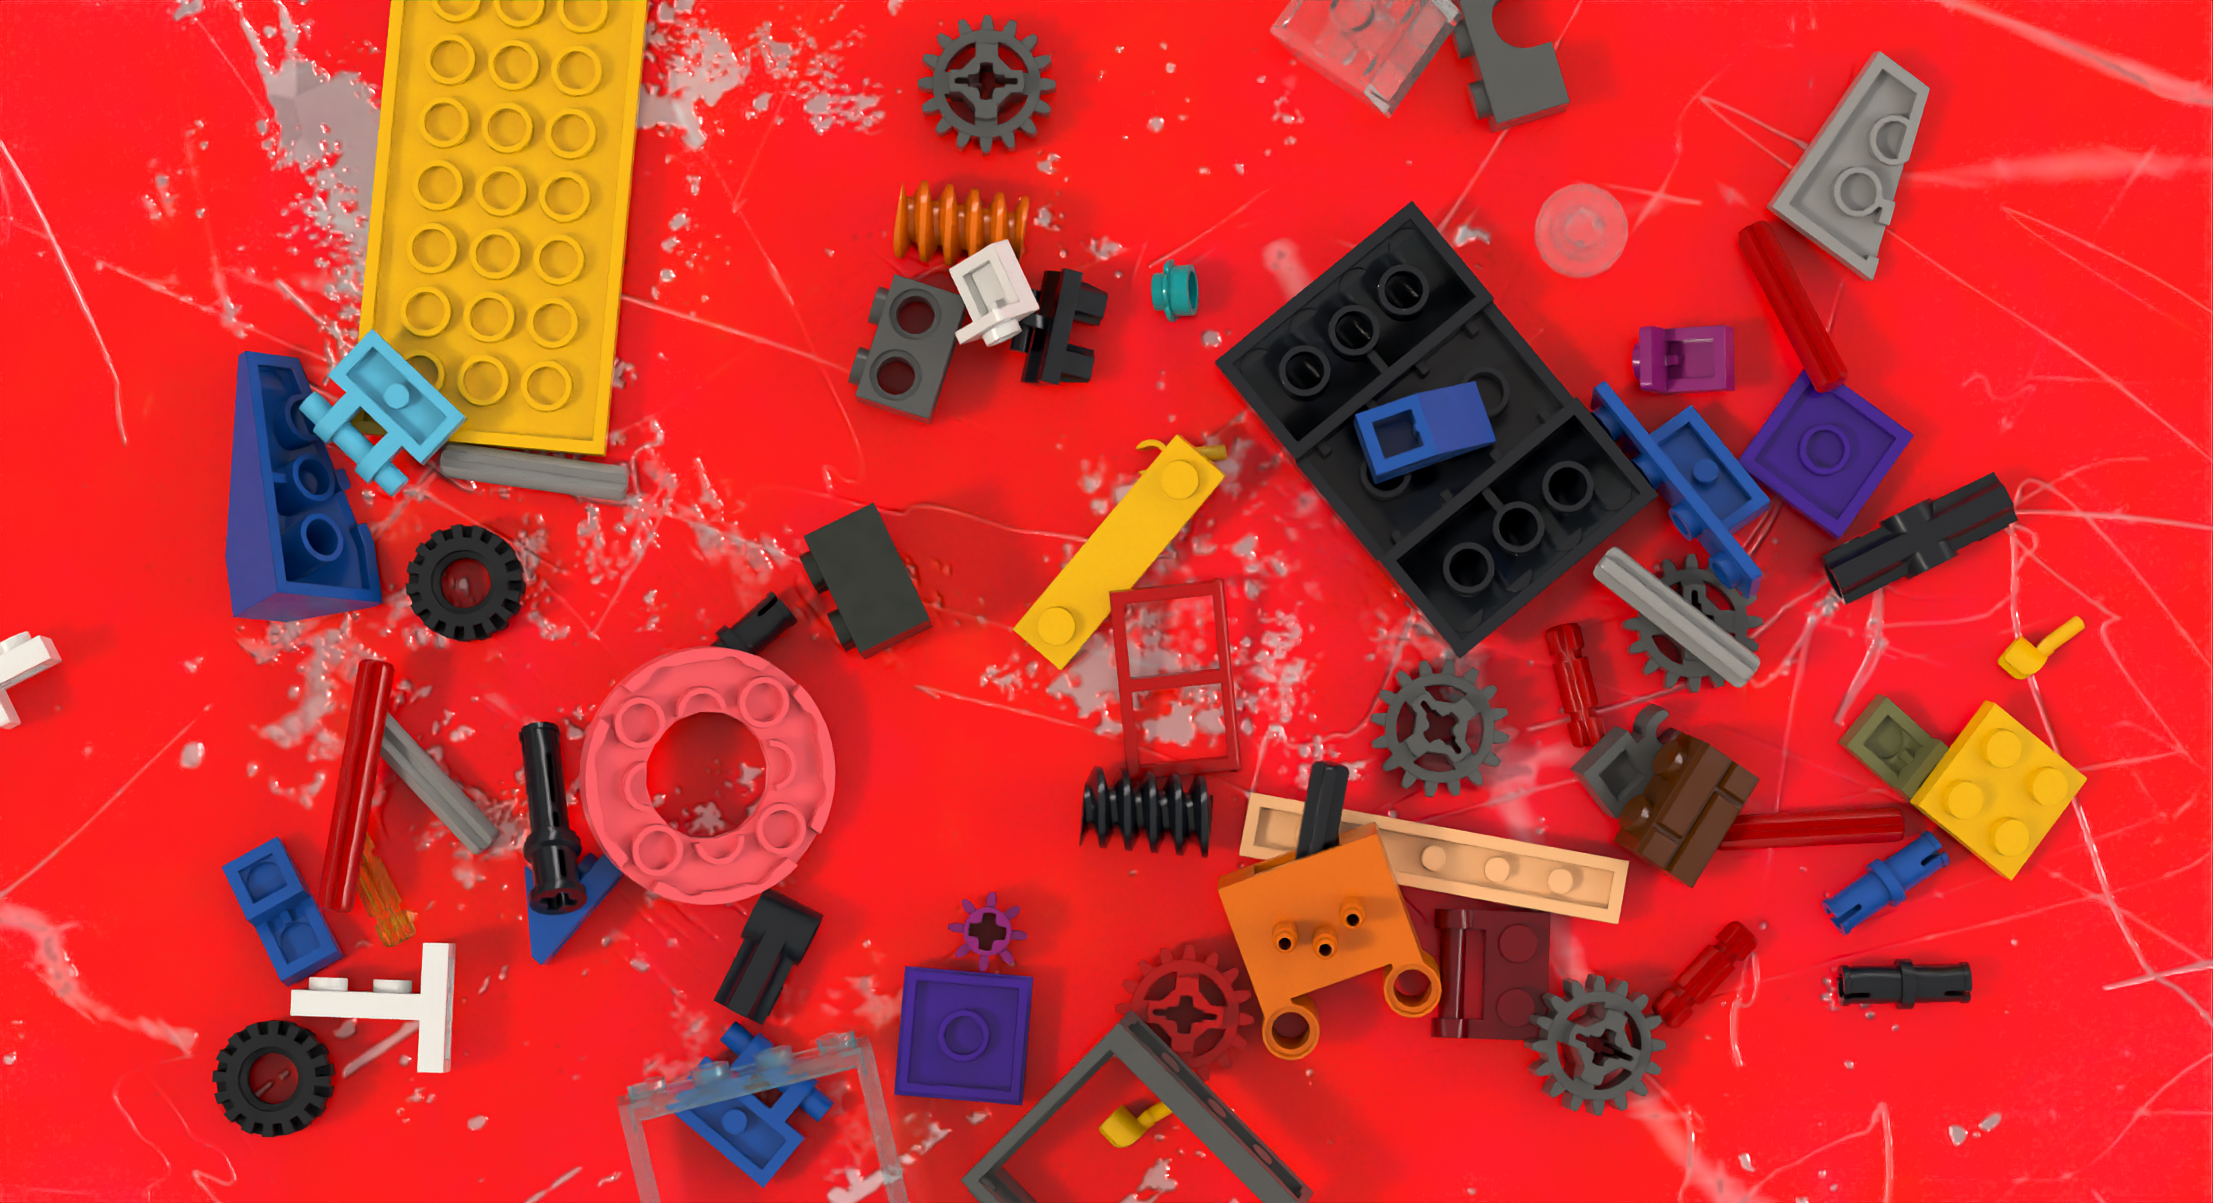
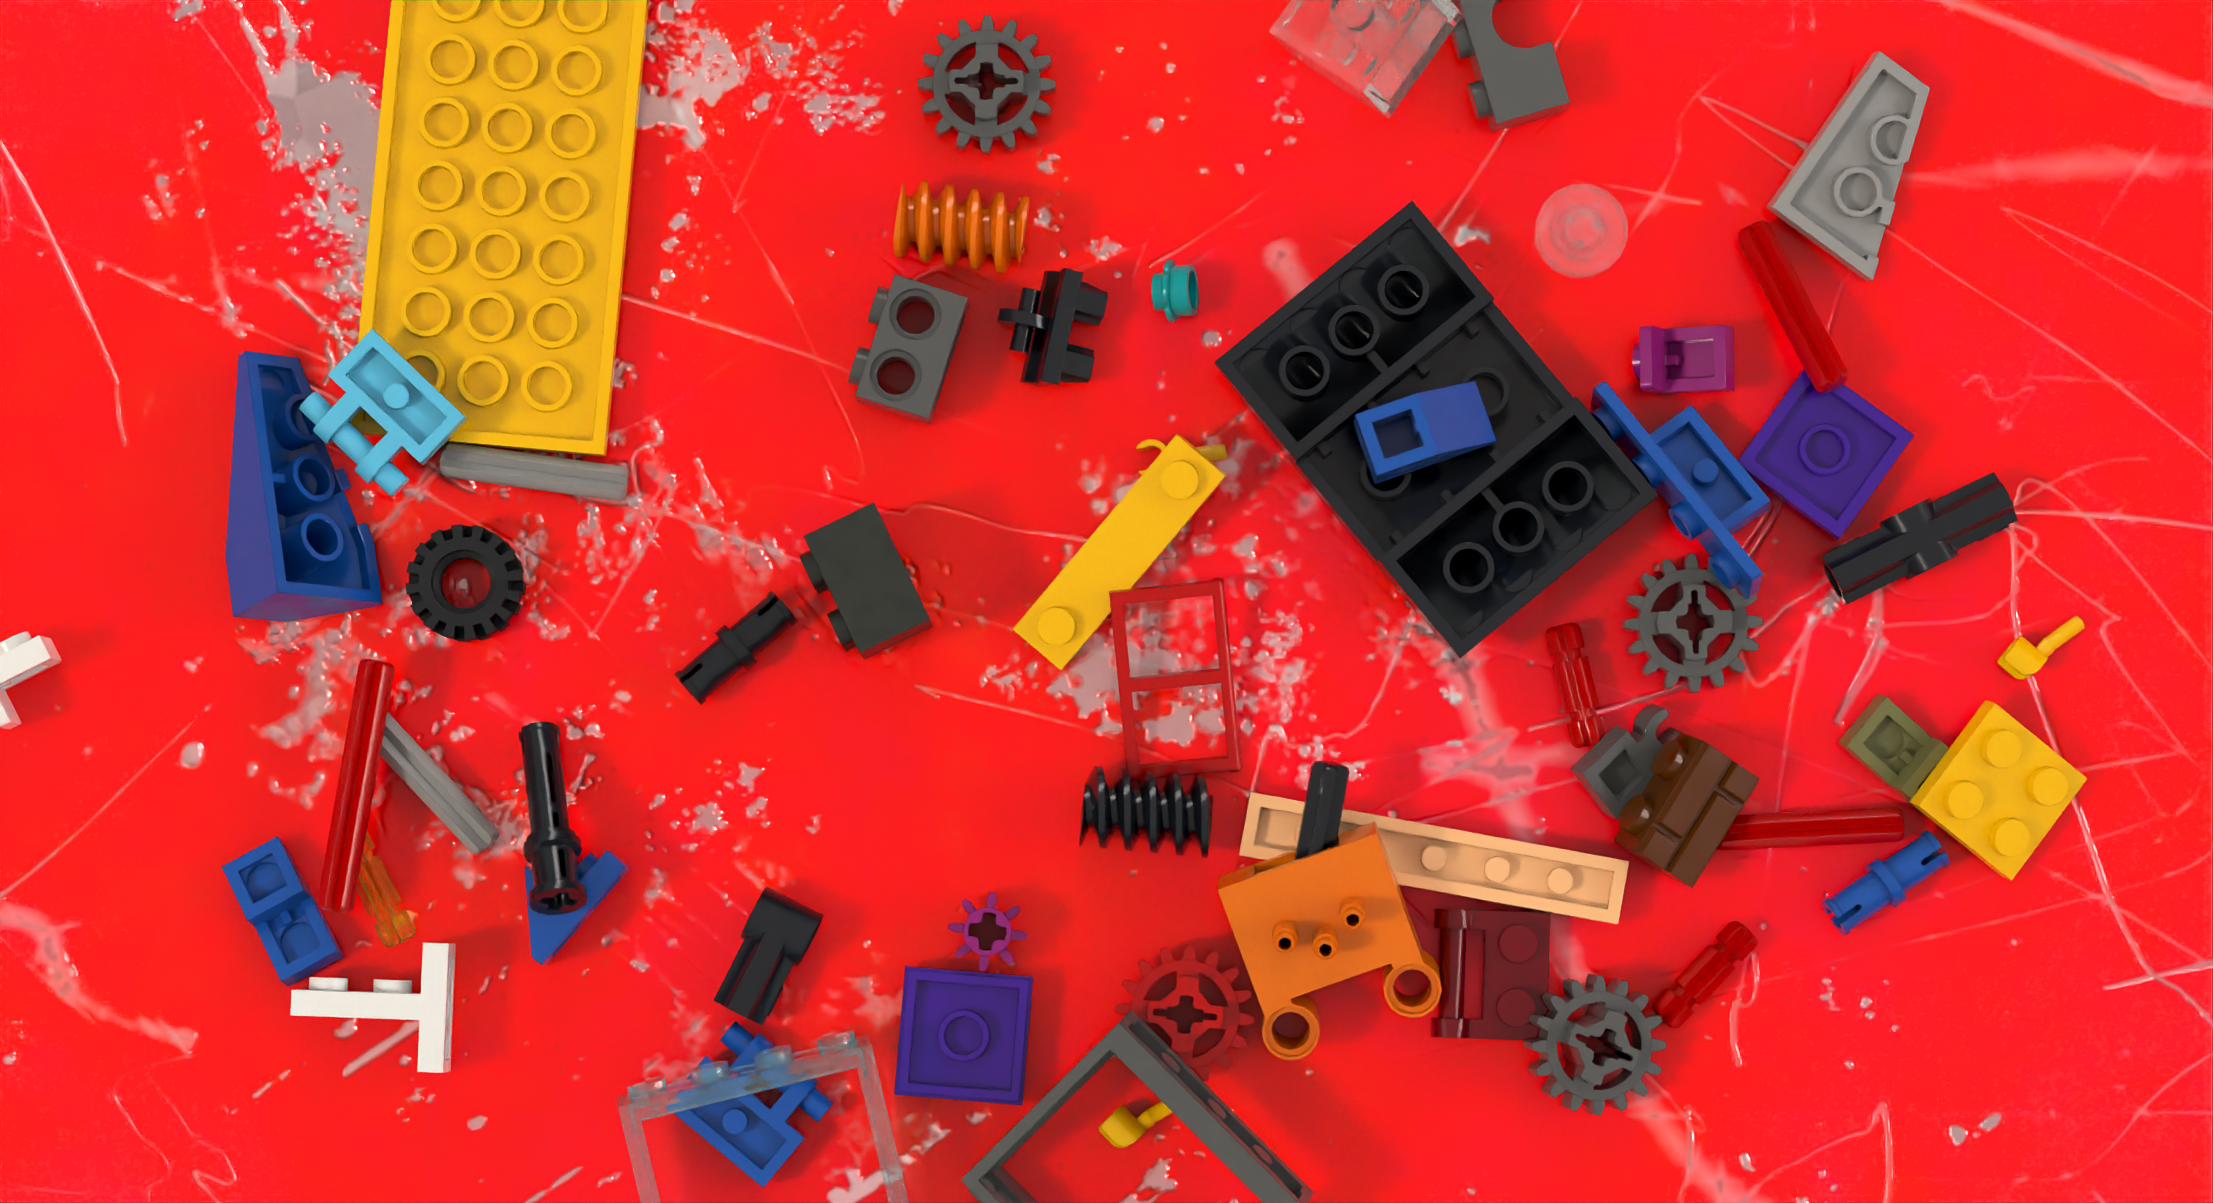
black tyre [212,1020,335,1137] -> none
coral plate [579,646,836,905] -> none
white bracket [949,239,1040,347] -> none
dark grey gear [1369,659,1509,798] -> none
light grey axle [1593,547,1761,688] -> none
black pin [1837,959,1972,1009] -> none

